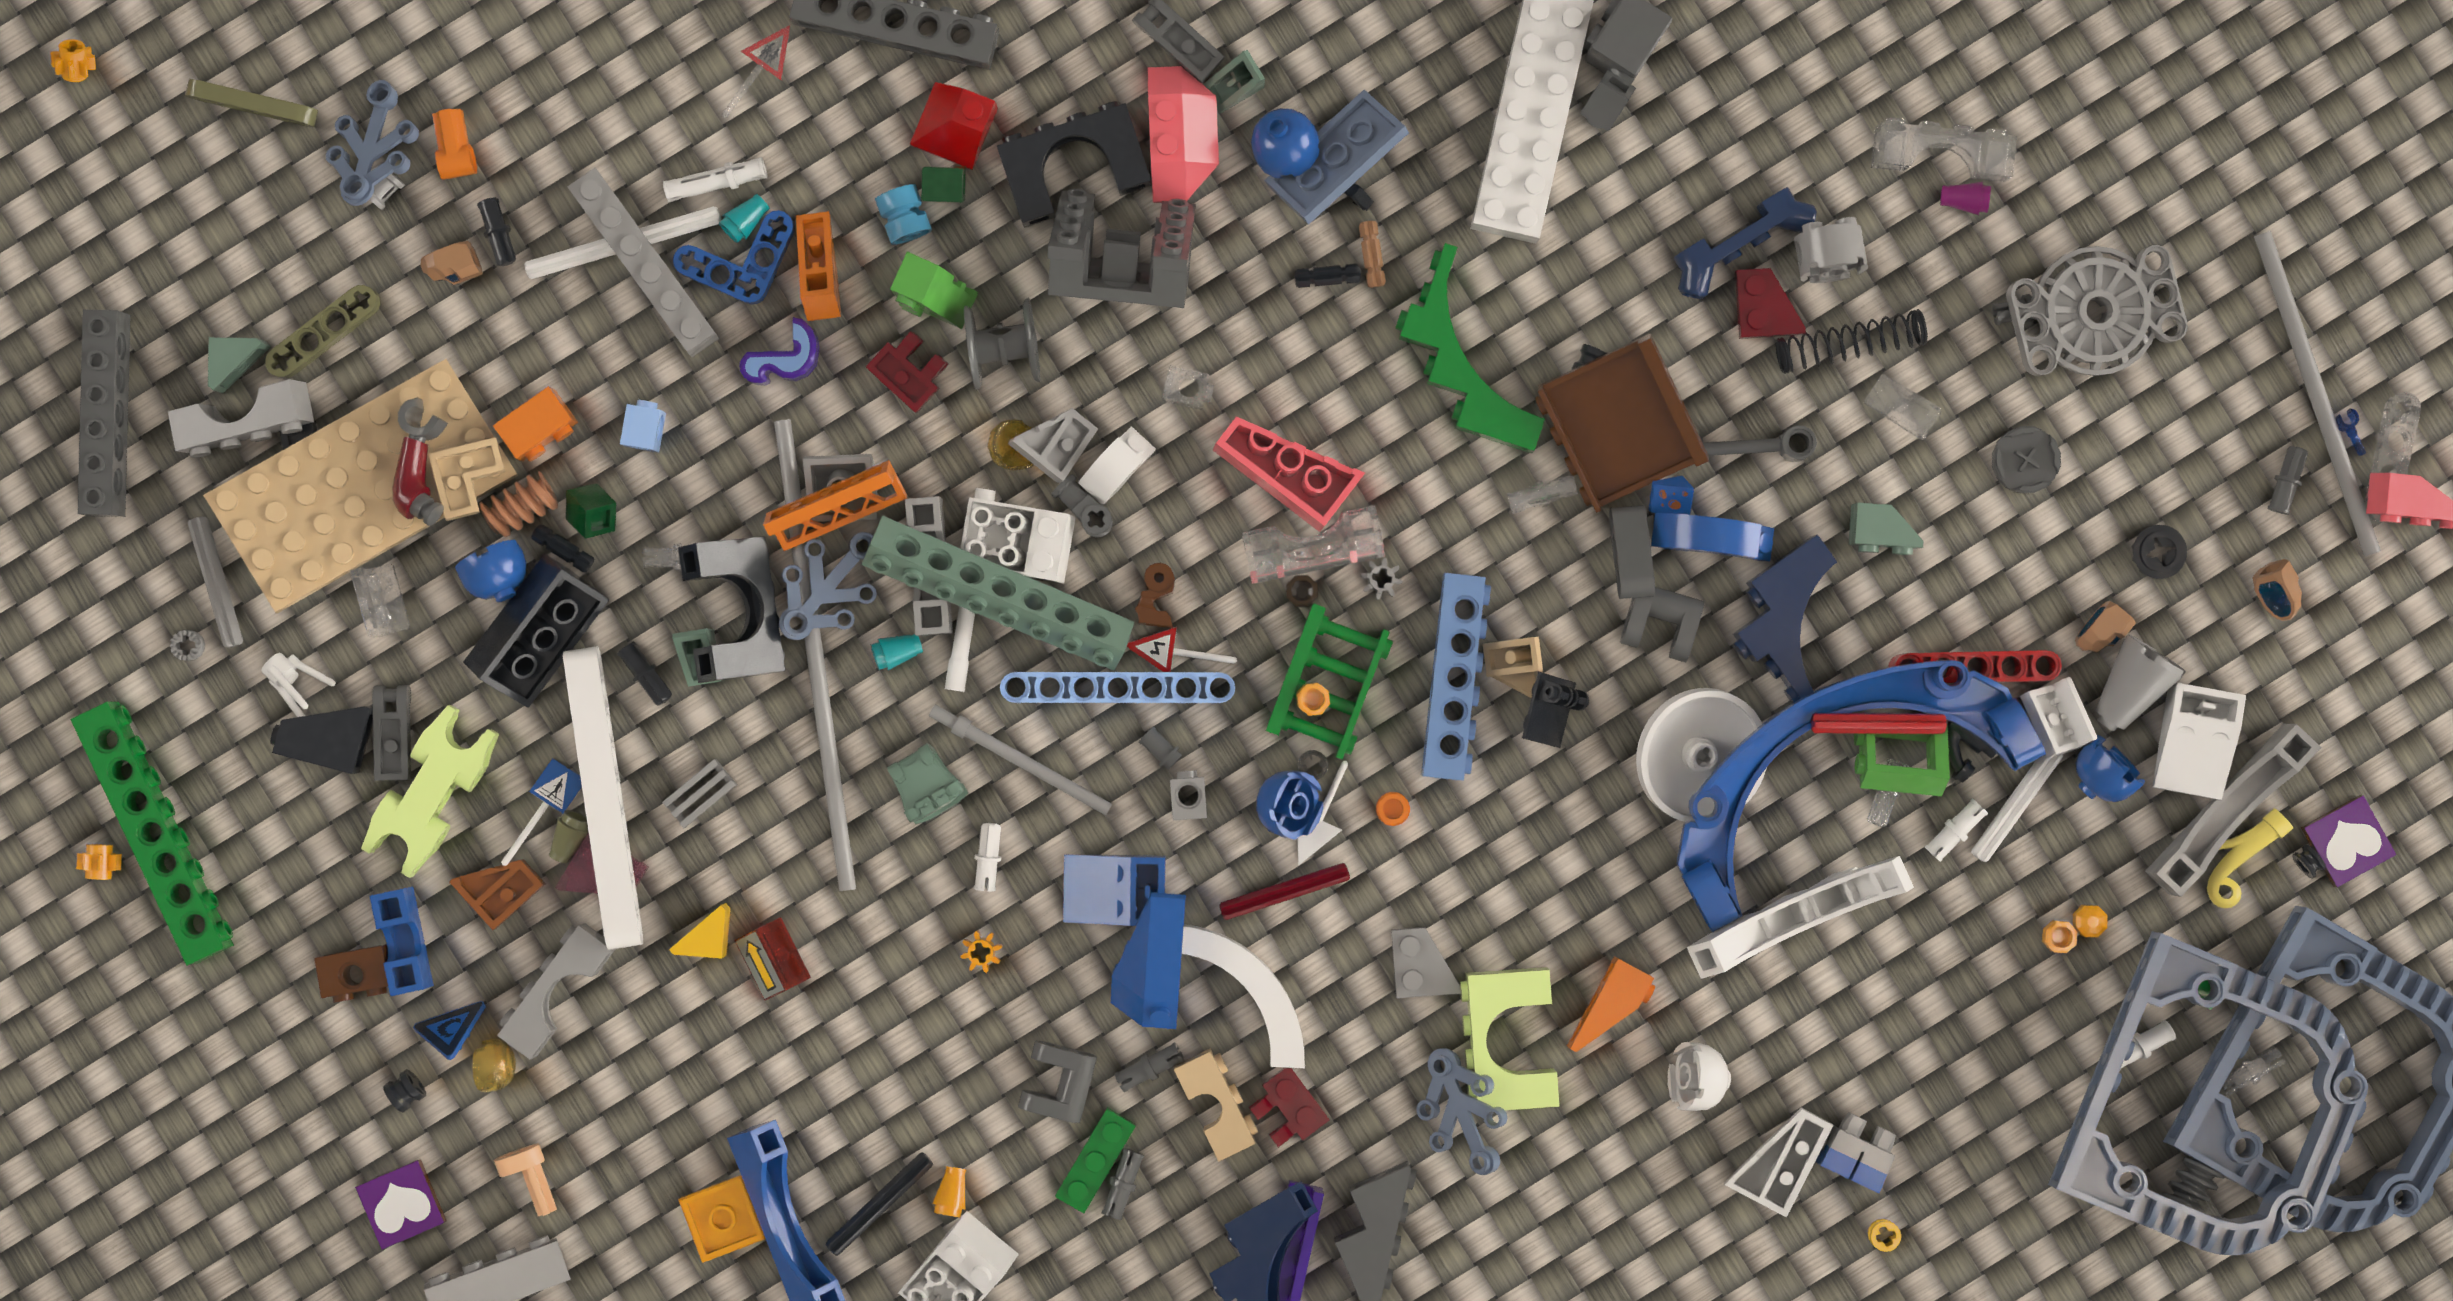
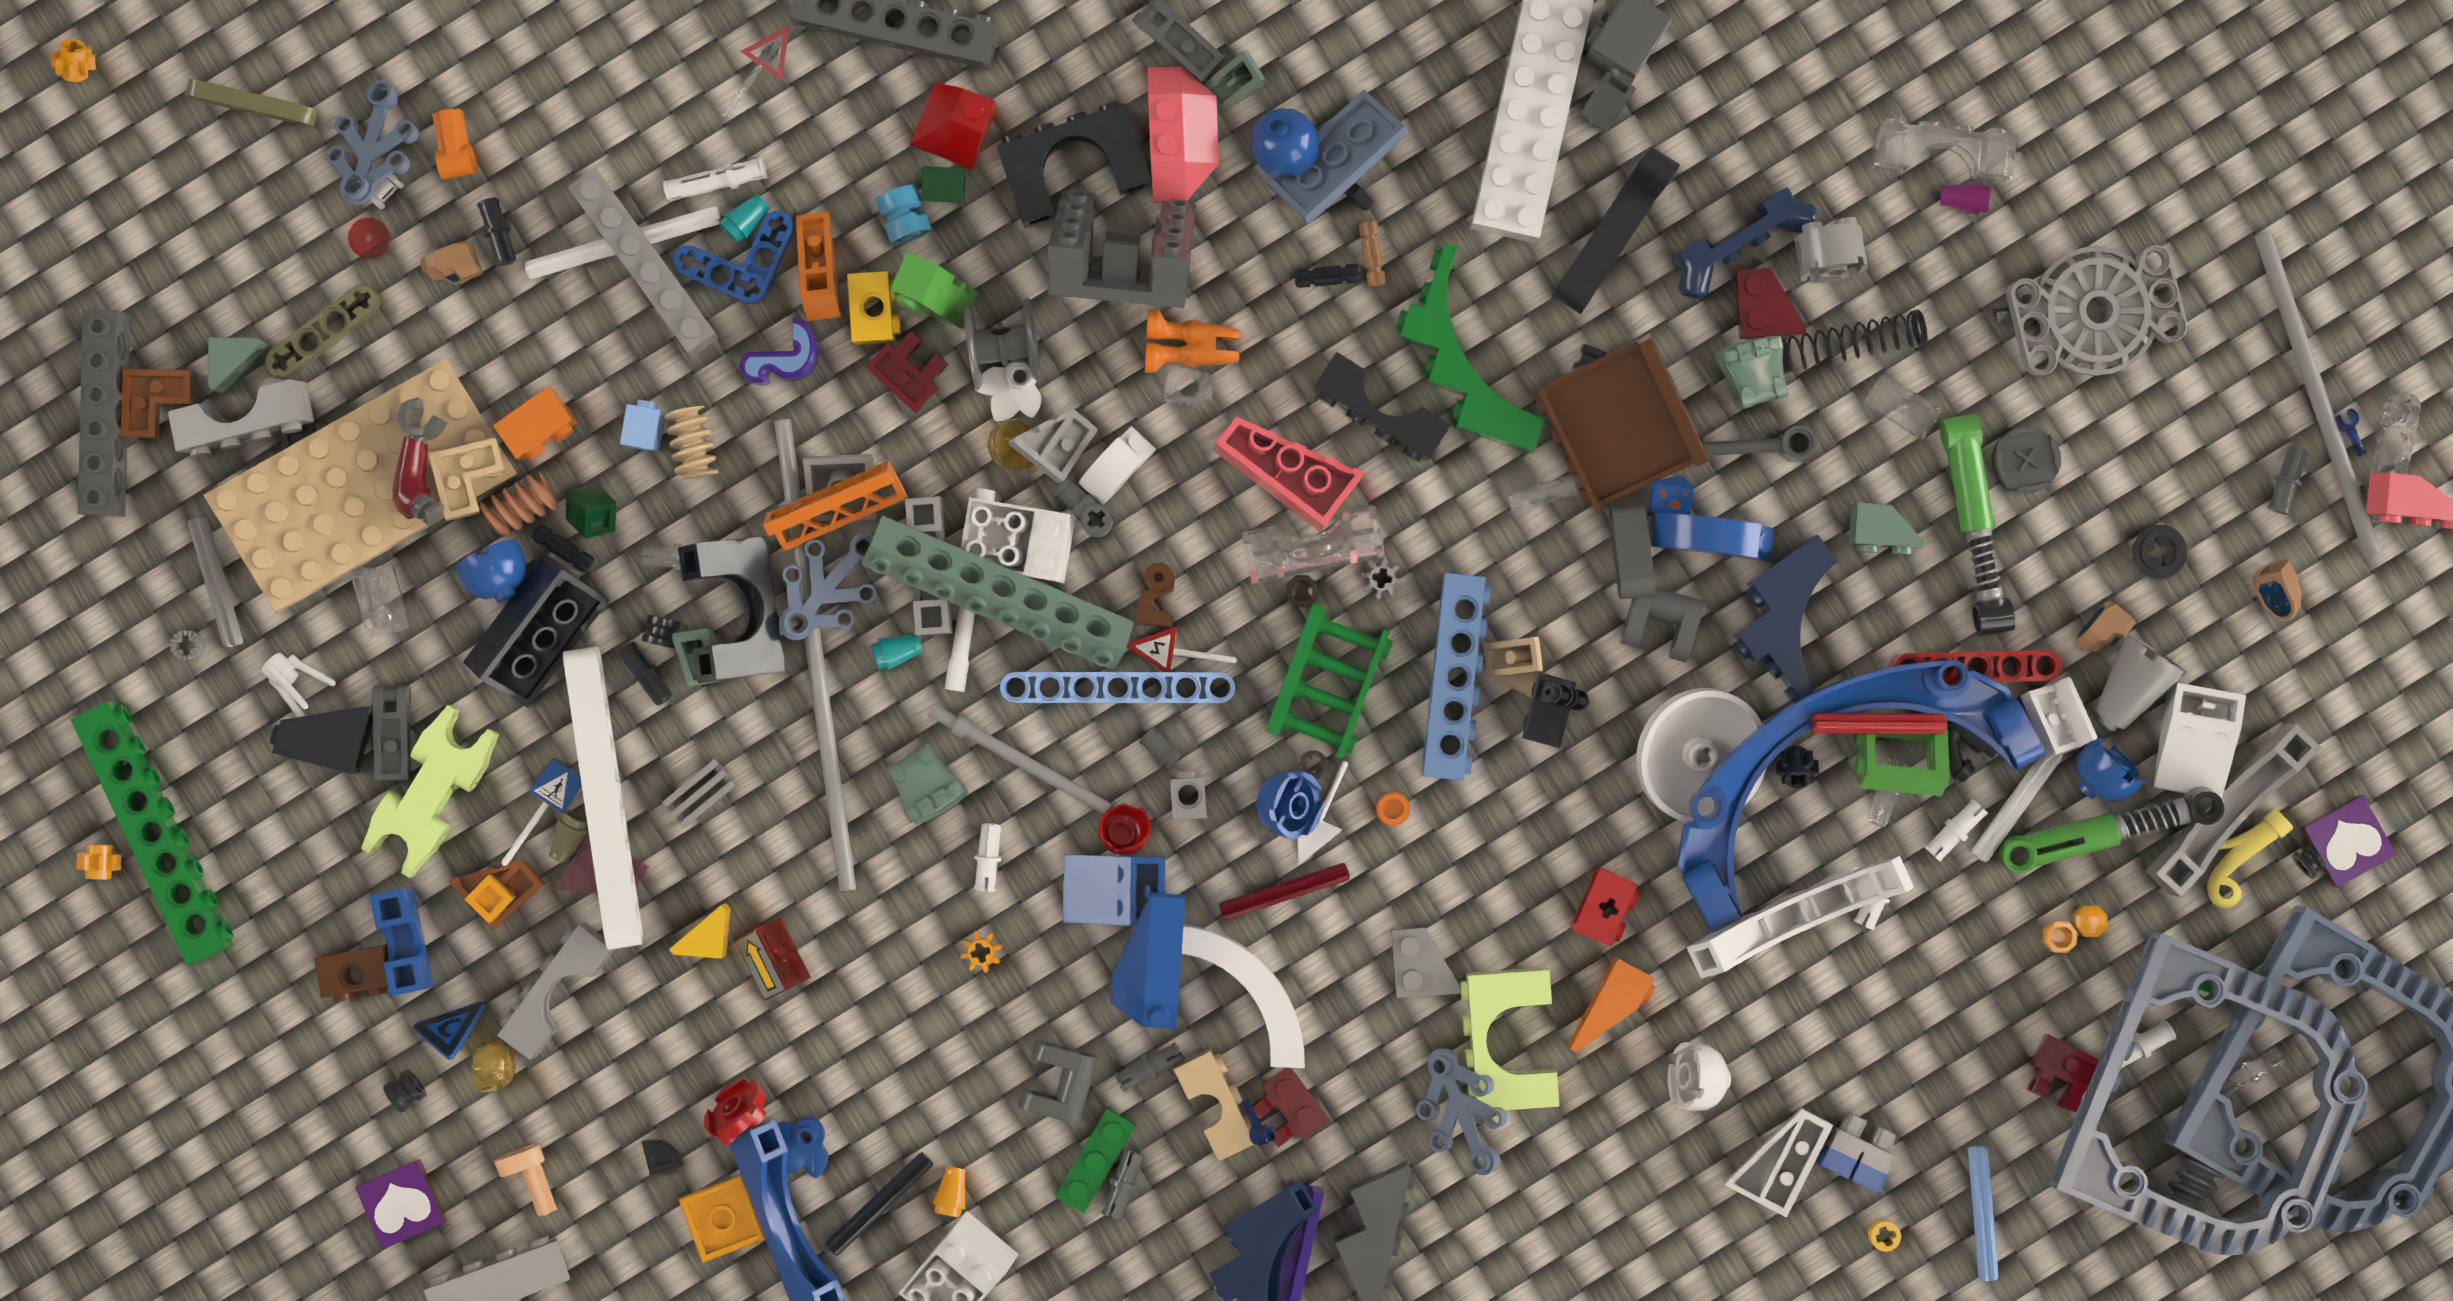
light orange tile [1296,682,1330,716] -> none
none -> dark orange plate [121,369,194,438]
none -> clear red wheel [348,217,390,259]
none -> light orange plate [464,874,515,923]
none -> black wheel [641,615,681,649]
none -> black tile [641,1139,685,1174]
none -> tan piece [664,406,719,479]
none -> red plate [703,1079,766,1145]
none -> blue plate [777,1117,829,1178]
none -> yellow brick [847,271,901,345]
none -> white plate [975,359,1041,422]
none -> red hair [1098,803,1151,856]
none -> orange piece [1145,309,1241,373]
none -> clear blue hand [1241,1099,1276,1145]
none -> black arch [1314,352,1451,463]
none -> black beam [1552,146,1680,315]
none -> red brick [1570,866,1640,947]
none -> sand green piece [1713,336,1789,410]
none -> black gear [1776,746,1819,789]
none -> white pin [1853,898,1890,930]
none -> piece [1939,414,2015,636]
none -> light blue axle [1968,1145,1998,1281]
none -> piece [1999,786,2225,874]
none -> dark red plate [2026,1034,2099,1113]

